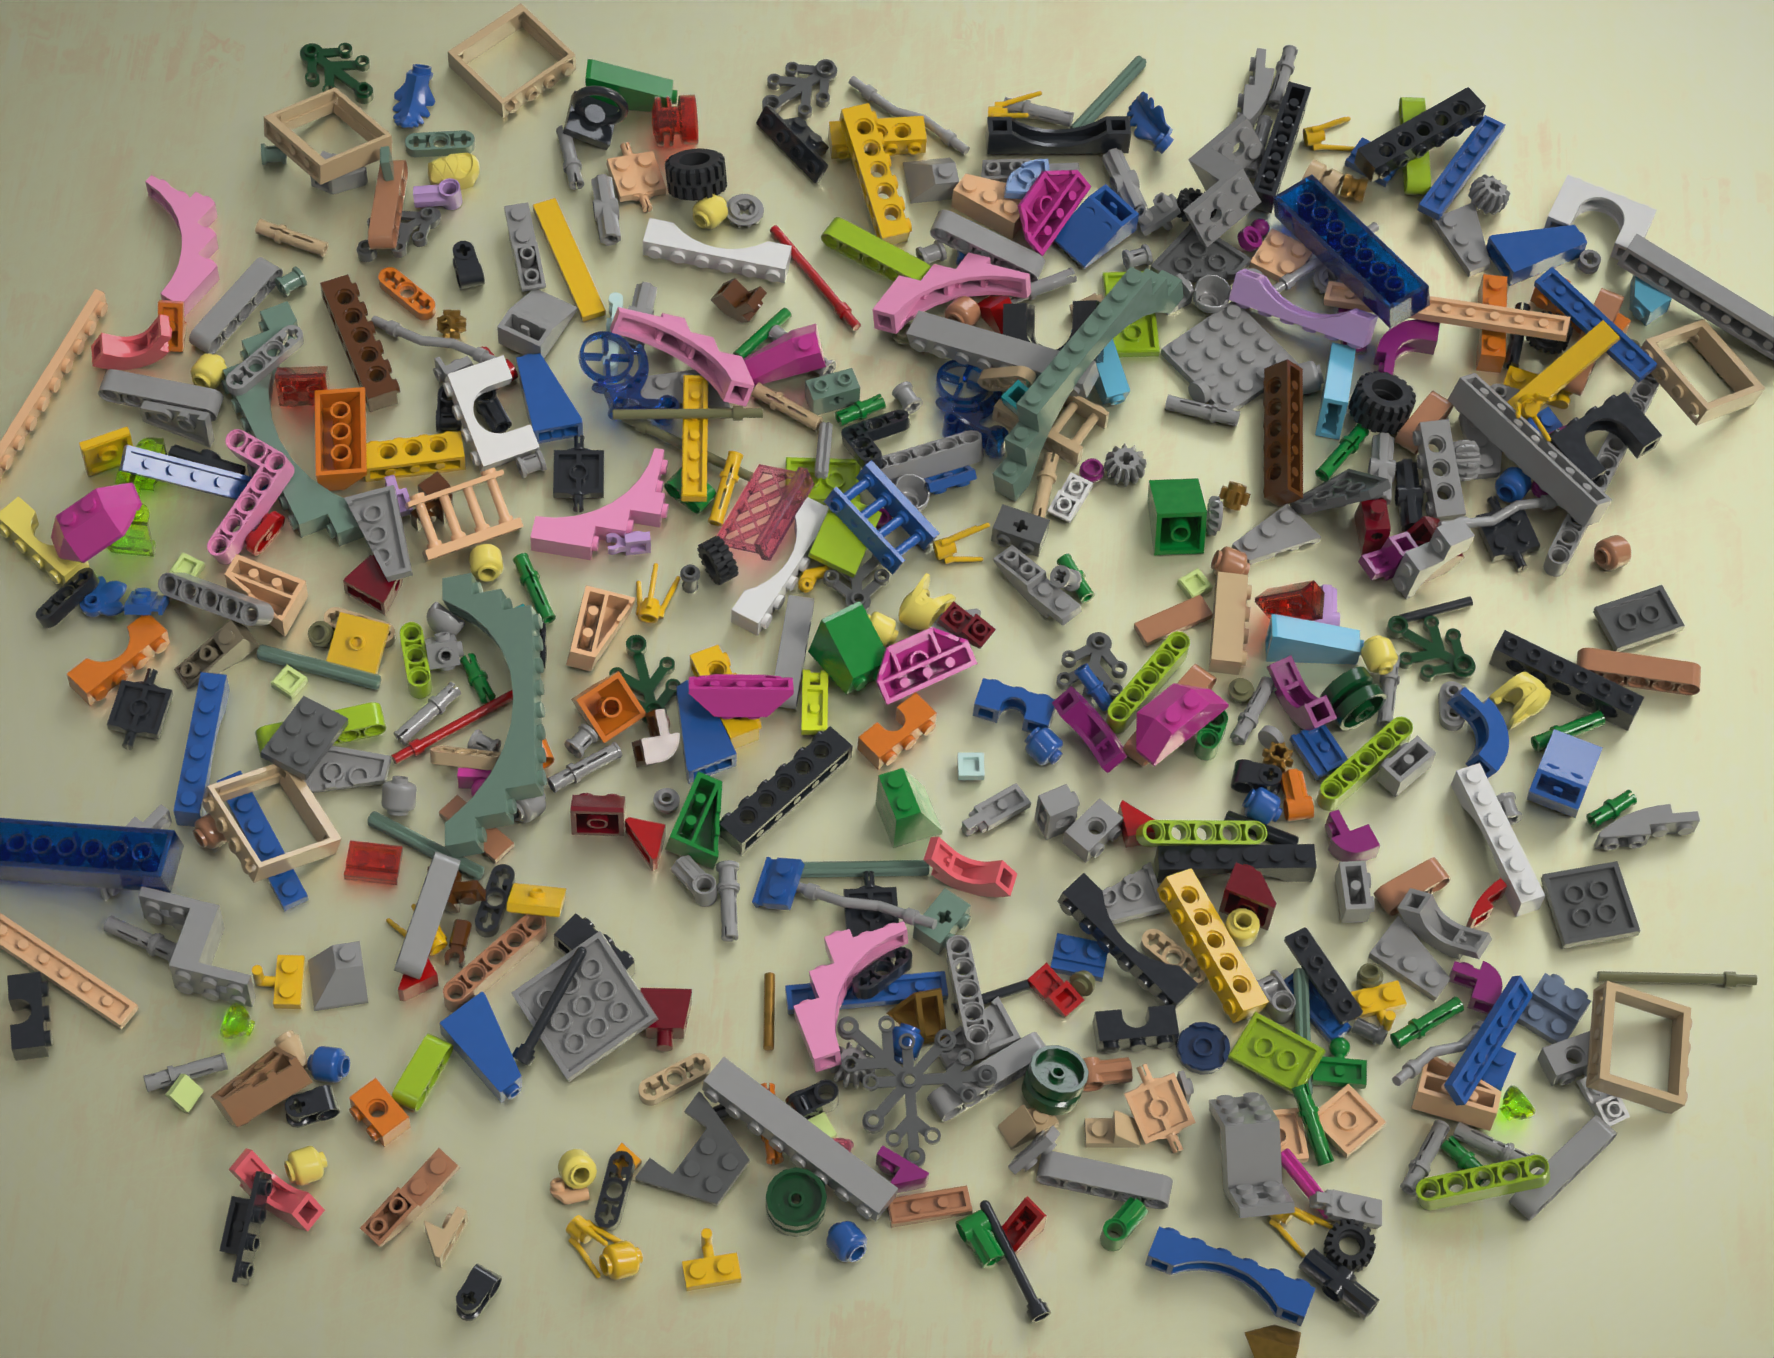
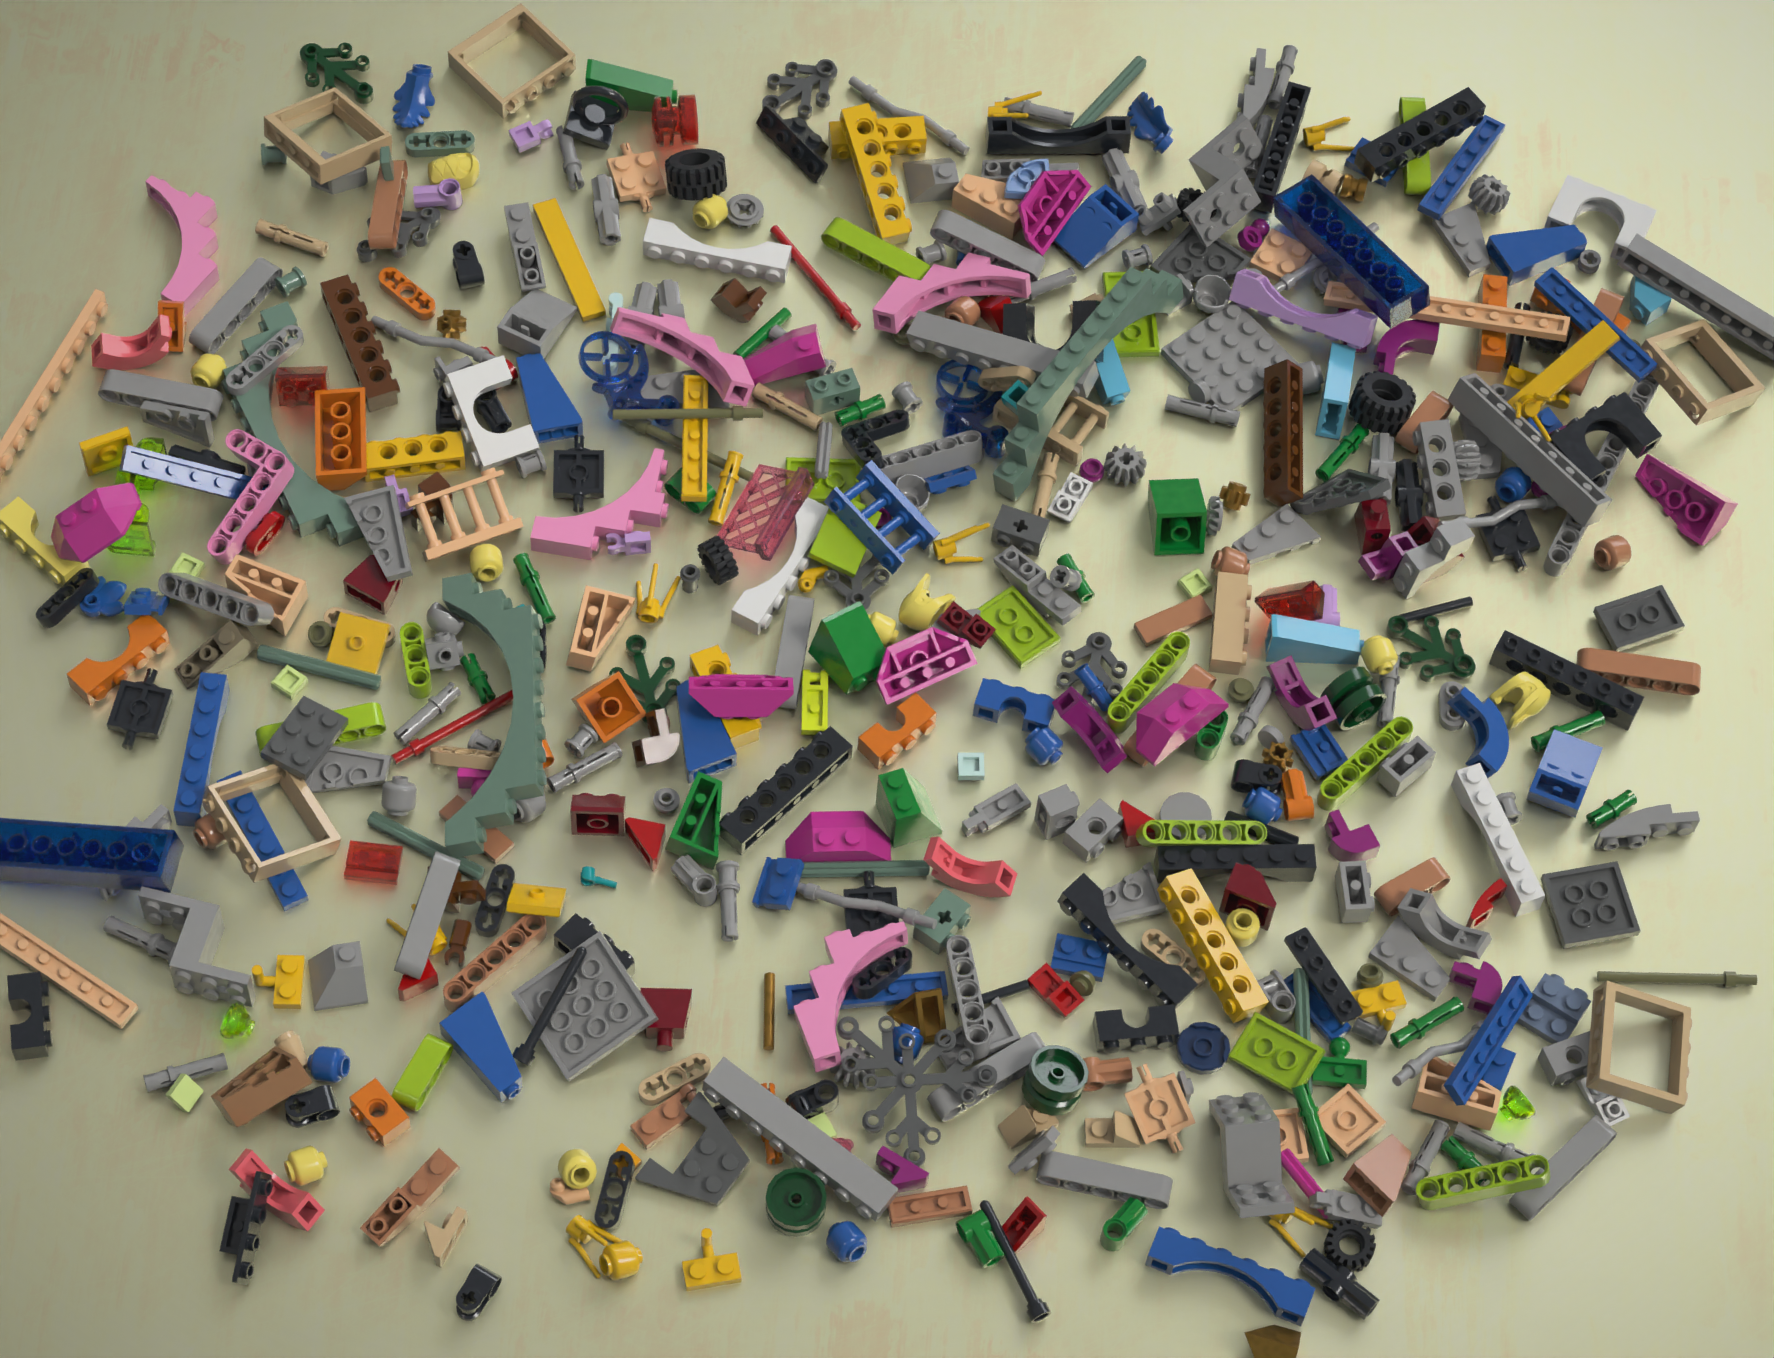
none -> lavender plate [509,119,554,153]
none -> teal hand [581,866,617,889]
none -> nougat plate [630,1083,697,1150]
none -> light grey piece [657,279,685,318]
none -> dark pink wedge [785,811,891,862]
none -> lime tile [977,585,1061,669]
none -> light grey tile [1160,792,1212,840]
none -> nougat slope [1343,1134,1412,1217]
none -> dark pink wedge [1635,454,1738,546]

